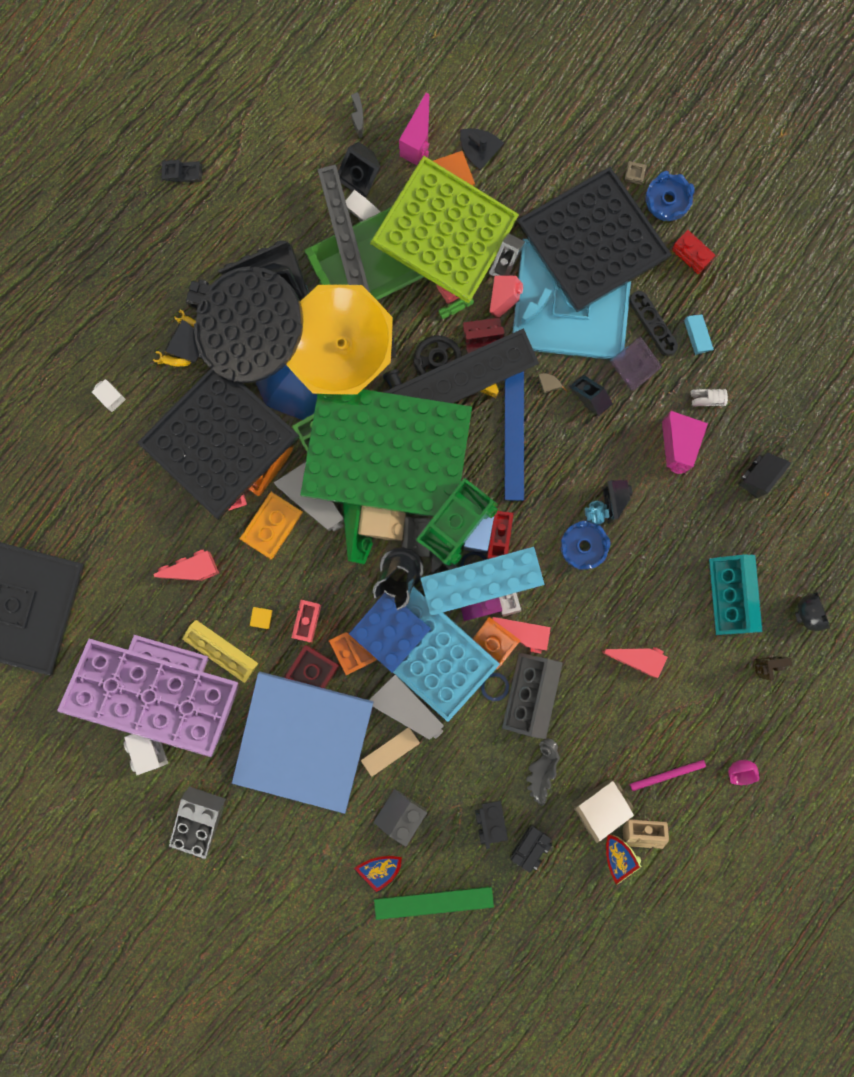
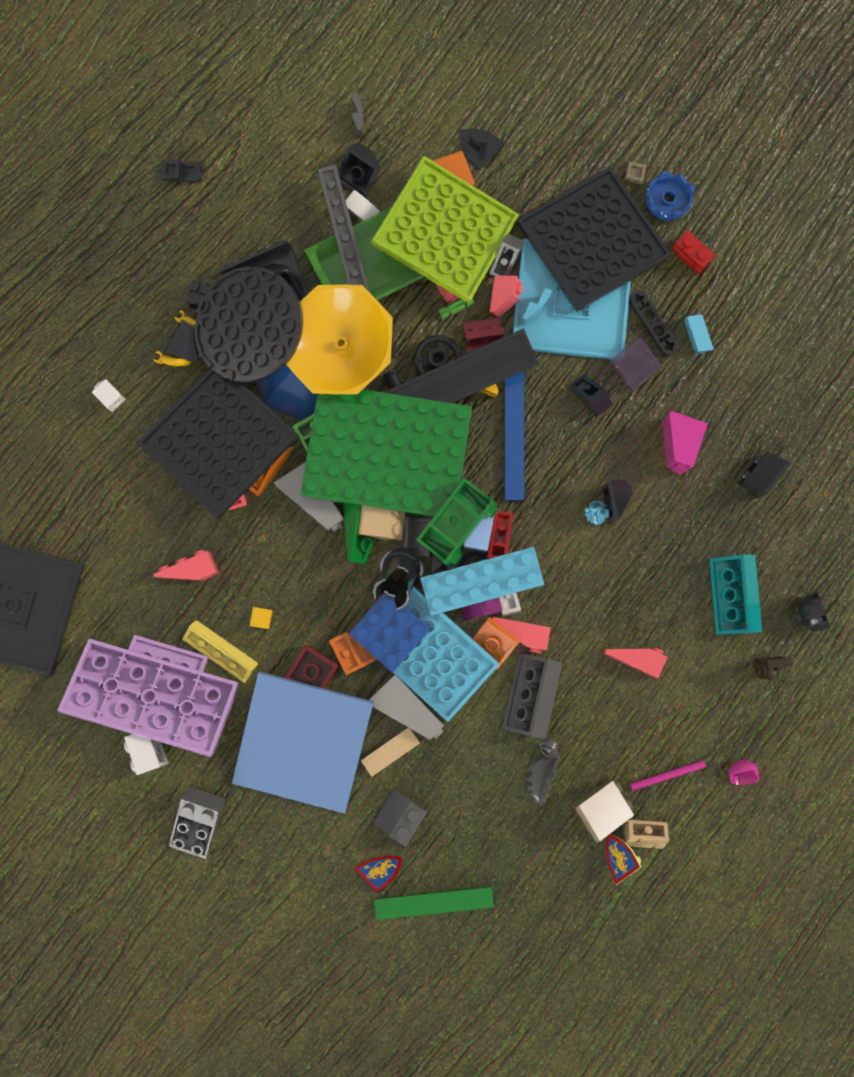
light orange tile [240,492,303,560] -> none
coral brick [291,600,322,643] -> none
dark pink slope [399,93,430,165] -> none
black bracket [475,800,508,849] -> none
dark blue piece [481,673,509,701] -> none
black brick [509,824,552,873] -> none
dark tan tile [538,373,562,393] -> none
blue plate [560,521,610,570] -> none
white hinge [691,389,728,406] -> none

